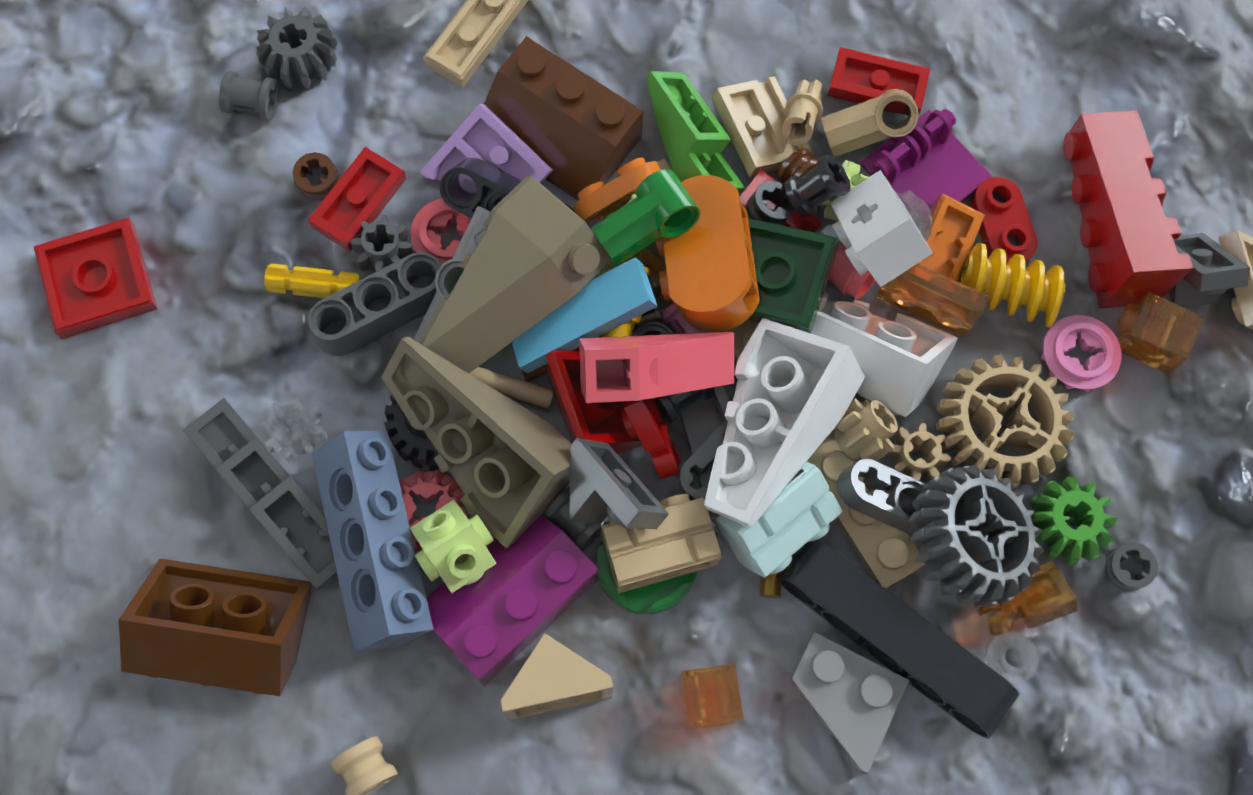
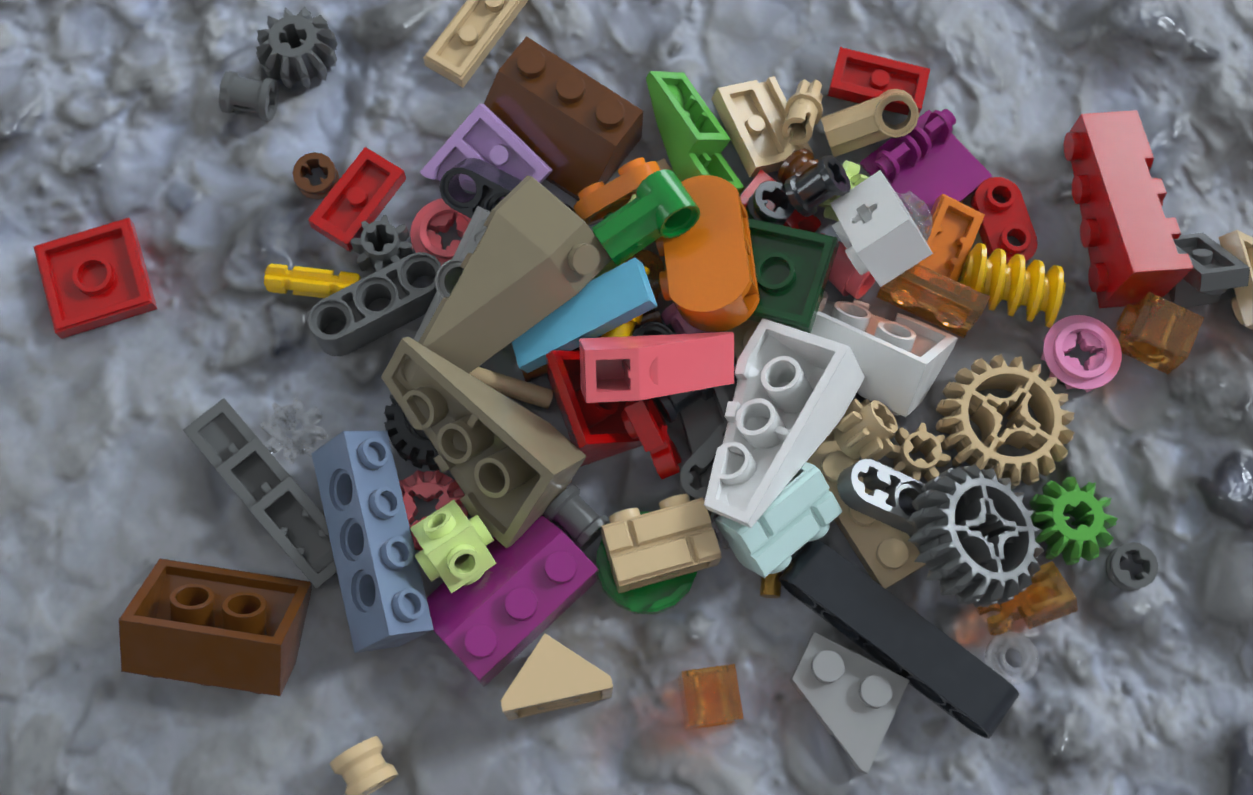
dark grey slope [569,438,669,530] -> none

